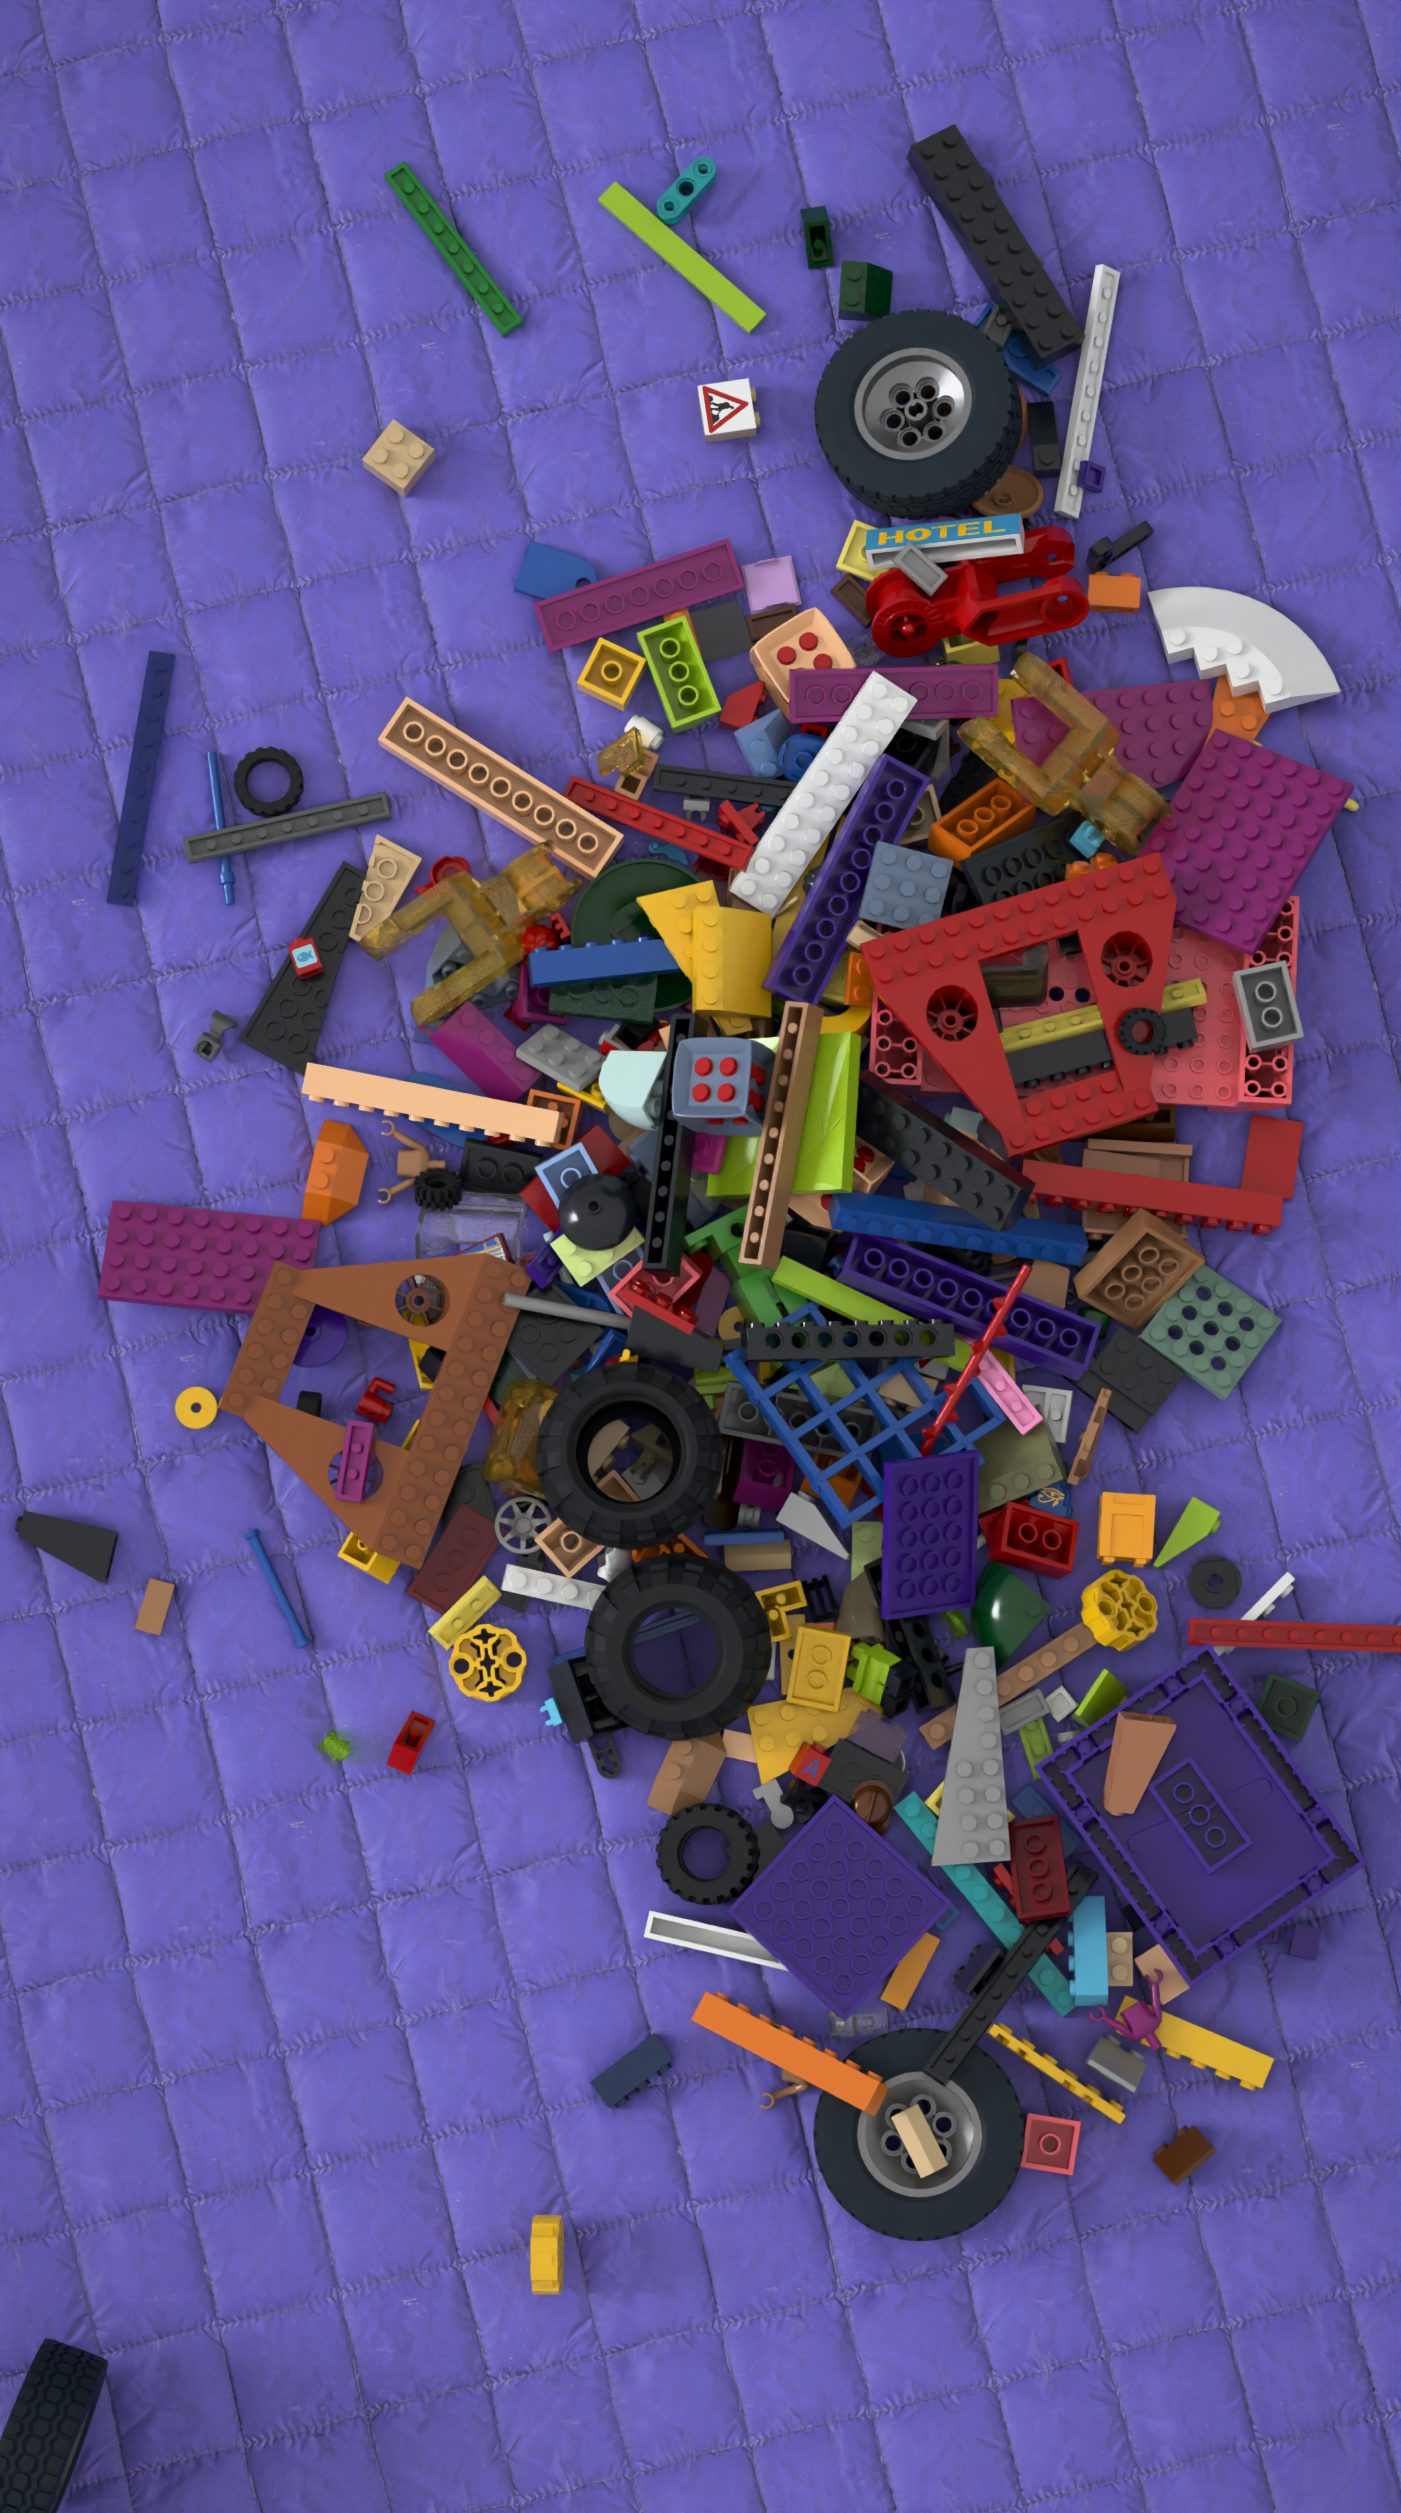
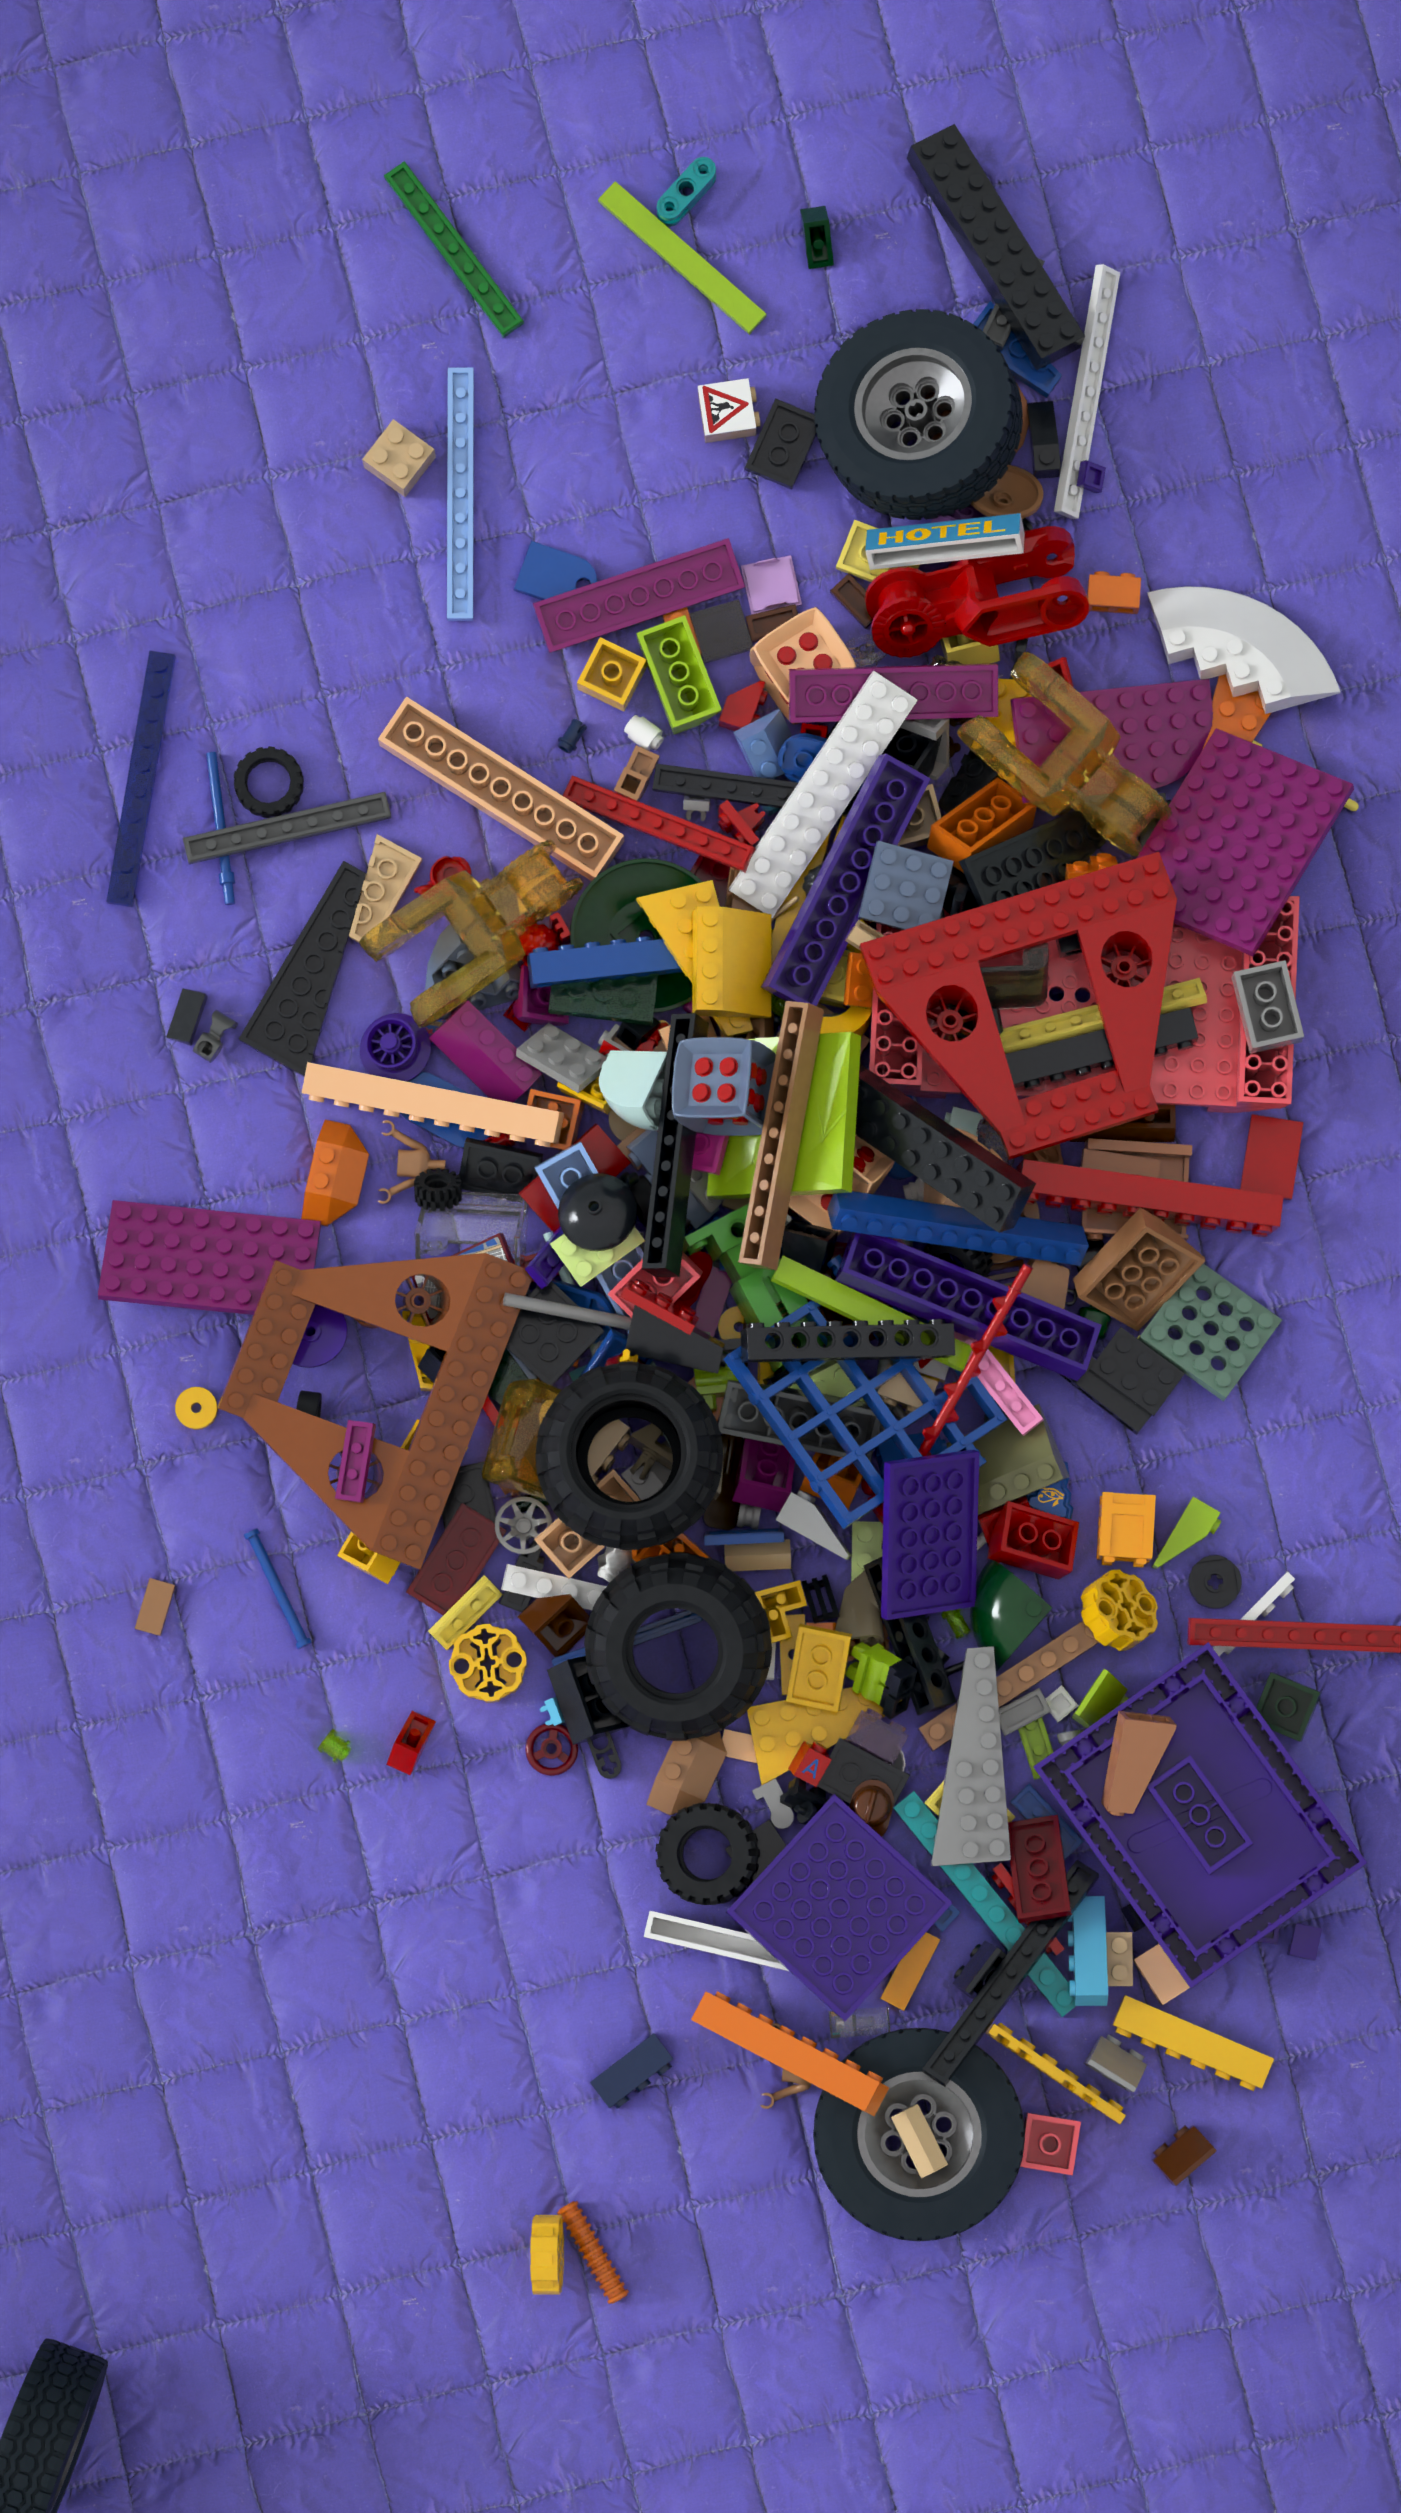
black slope [15,1511,119,1585] -> none
brick [287,936,324,980] -> none
red piece [355,1377,396,1425] -> none
clear yellow tile [596,726,645,778] -> none
dark azure piece [648,842,688,866] -> none
slope [838,261,893,322] -> none
light grey tile [892,541,948,596] -> none
white wing [1022,1384,1074,1444] -> none
medium nougat wing [1067,1387,1113,1485] -> none
medium azure tile [1069,820,1106,858] -> none
black beam [1086,521,1154,574] -> none
magenta piece [1087,1969,1163,2051] -> none
black tyre [1117,1008,1168,1056] -> none
none -> black slope [166,989,207,1046]
none -> dark purple piece [360,1013,432,1082]
none -> light blue plate [447,368,474,621]
none -> reddish brown slope [518,1594,590,1657]
none -> dark red piece [525,1724,578,1776]
none -> dark blue pin [557,719,587,754]
none -> orange piece [557,2201,629,2304]
none -> black plate [745,398,817,490]

